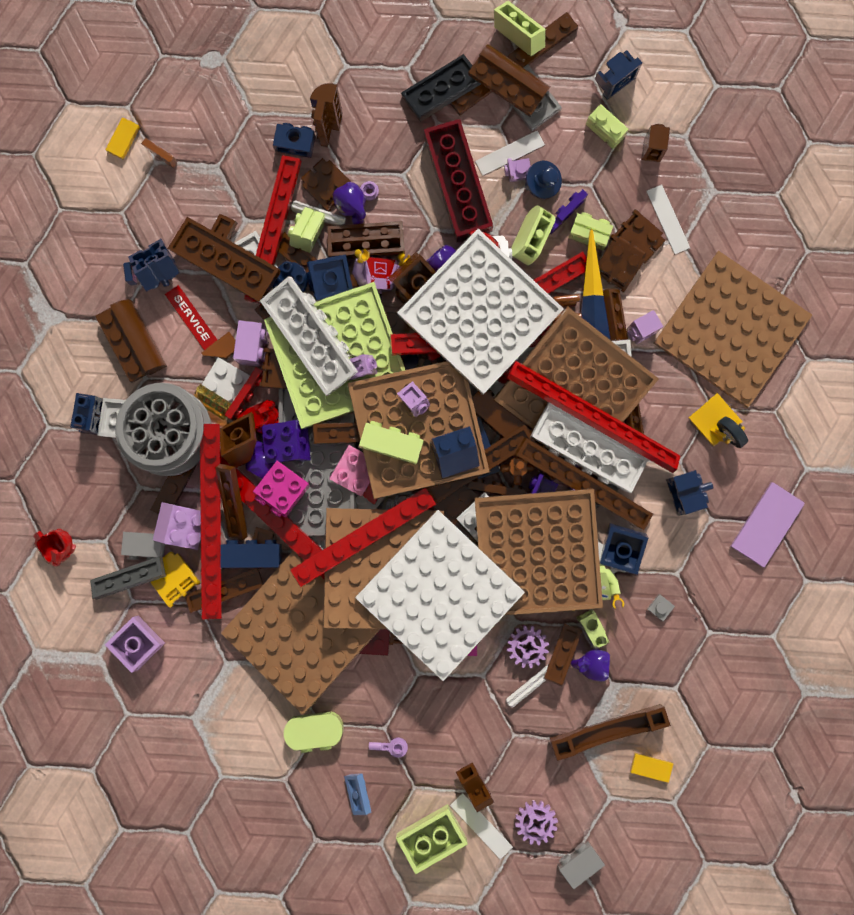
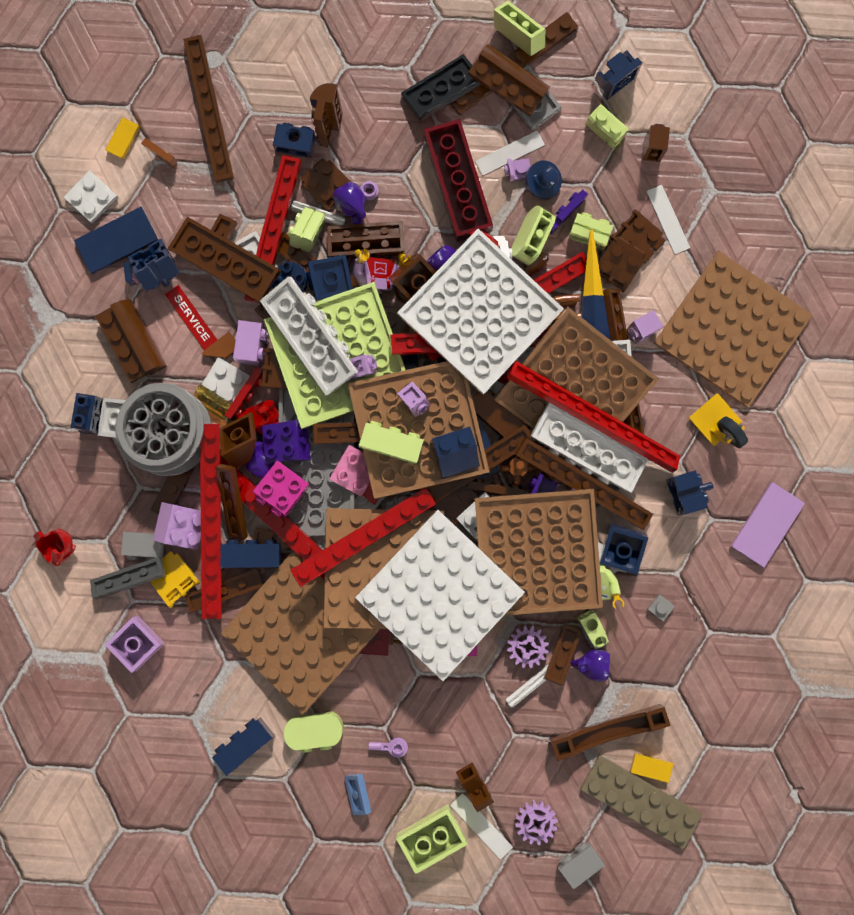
none -> white plate [64,170,118,224]
none -> dark blue tile [74,206,159,275]
none -> reddish brown plate [183,35,234,183]
none -> dark blue brick [212,717,275,776]
none -> reddish brown cone [522,251,549,277]
none -> dark tan plate [580,754,703,849]

